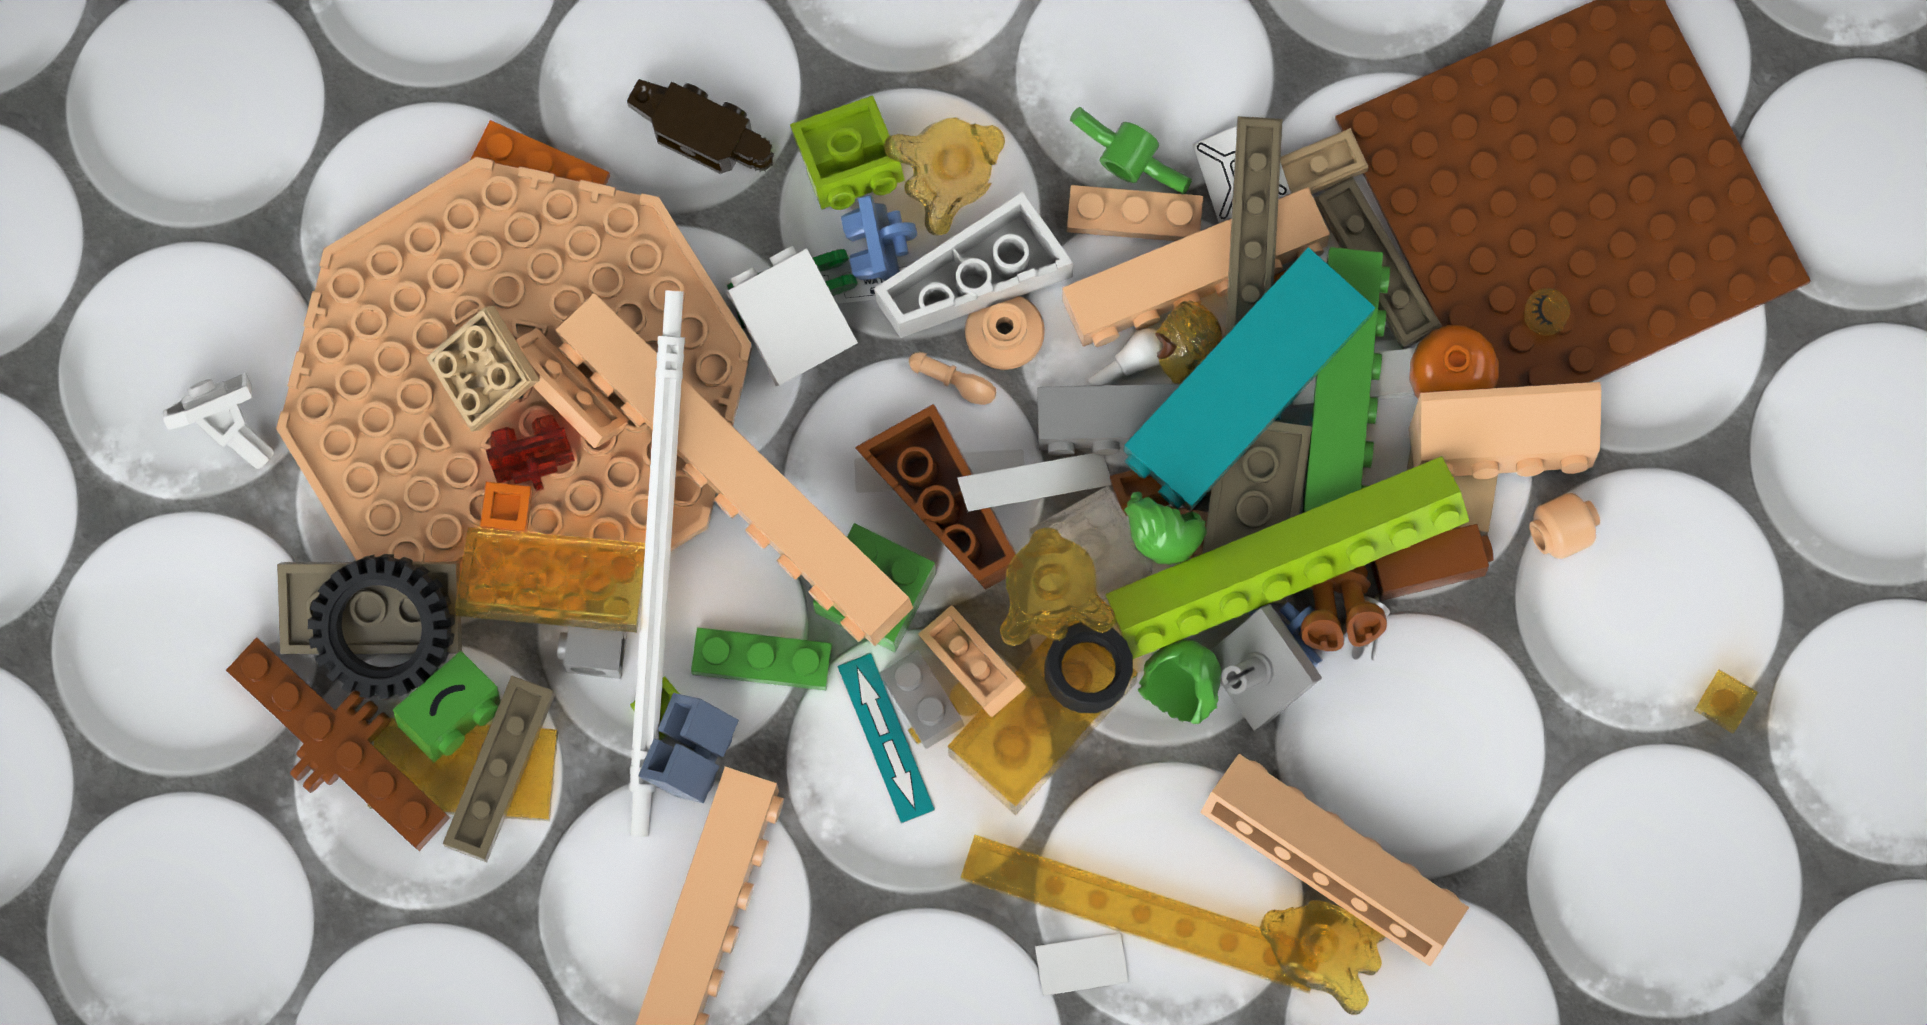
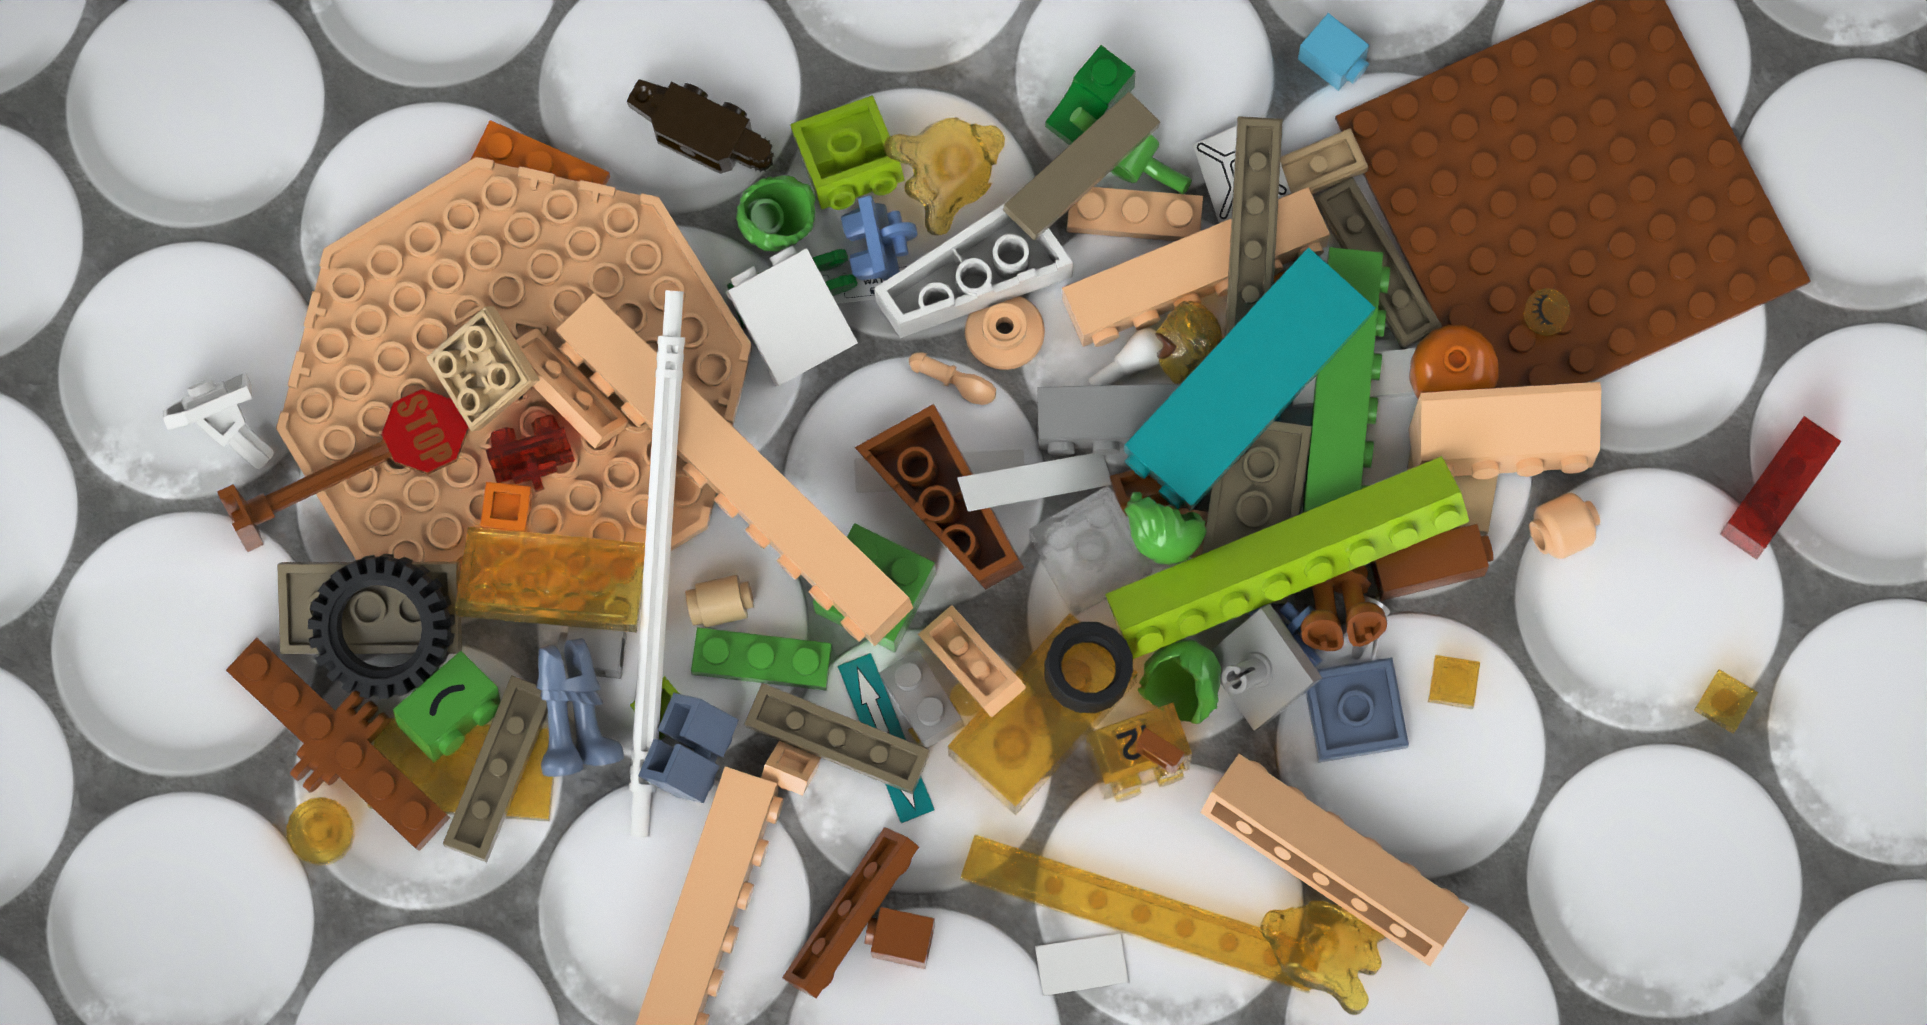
clear yellow tile [1000,527,1116,646] -> none
none -> dark orange piece [217,389,469,552]
none -> clear yellow plate [286,797,355,866]
none -> sand blue piece [536,638,624,777]
none -> tan brick [685,574,754,628]
none -> bright green hair [736,175,816,252]
none -> dark tan plate [744,683,930,794]
none -> light nougat plate [761,740,821,795]
none -> dark orange plate [782,827,919,999]
none -> dark orange brick [864,907,935,969]
none -> dark tan tile [1003,92,1161,241]
none -> green arch [1045,45,1136,145]
none -> clear yellow brick [1085,703,1192,802]
none -> dark orange tile [1136,728,1185,774]
none -> medium azure brick [1298,13,1369,91]
none -> sand blue tile [1305,657,1409,763]
none -> clear yellow plate [1428,655,1480,709]
none -> clear red brick [1720,416,1842,560]

